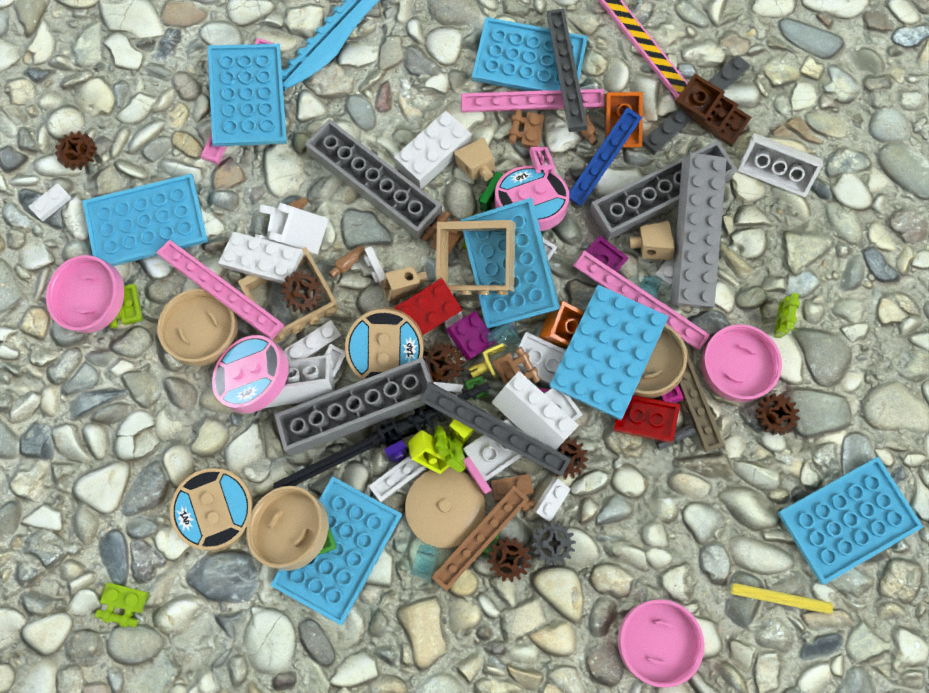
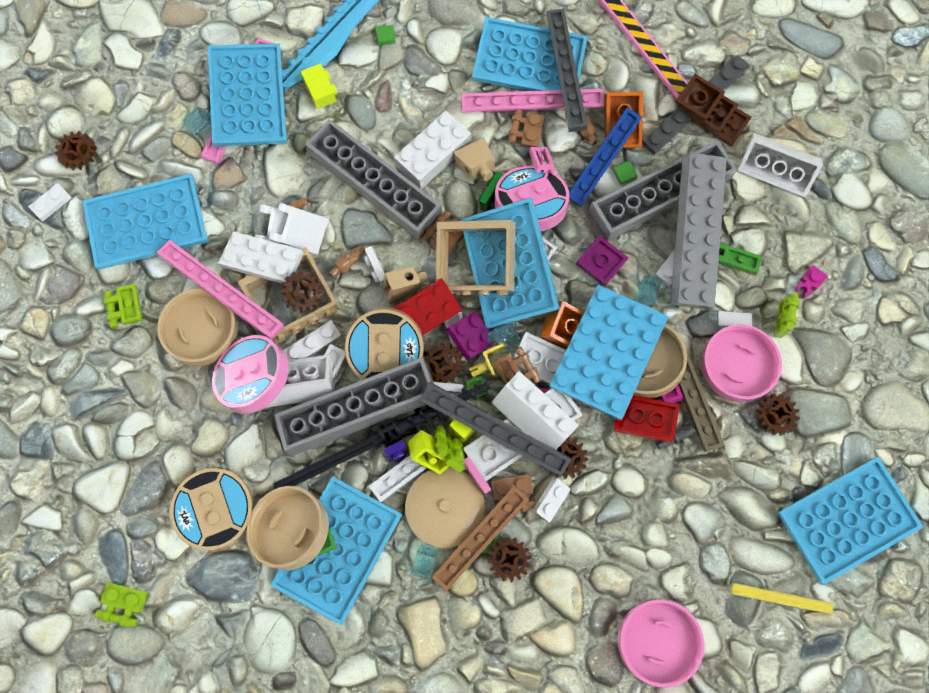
bright pink brick [46,255,124,333] -> none
dark grey gear [531,521,576,566] -> none
bright pink tile [573,250,710,351] -> none
tan torso [629,221,675,260] -> none
none -> clear light blue bracket [183,106,211,136]
none -> neon yellow brick [301,63,338,109]
none -> bright green tile [376,25,395,45]
none -> bright green tile [613,161,638,185]
none -> bright green plate [718,243,762,275]
none -> white sticker [718,311,752,326]
none -> dark pink plate [794,265,828,298]

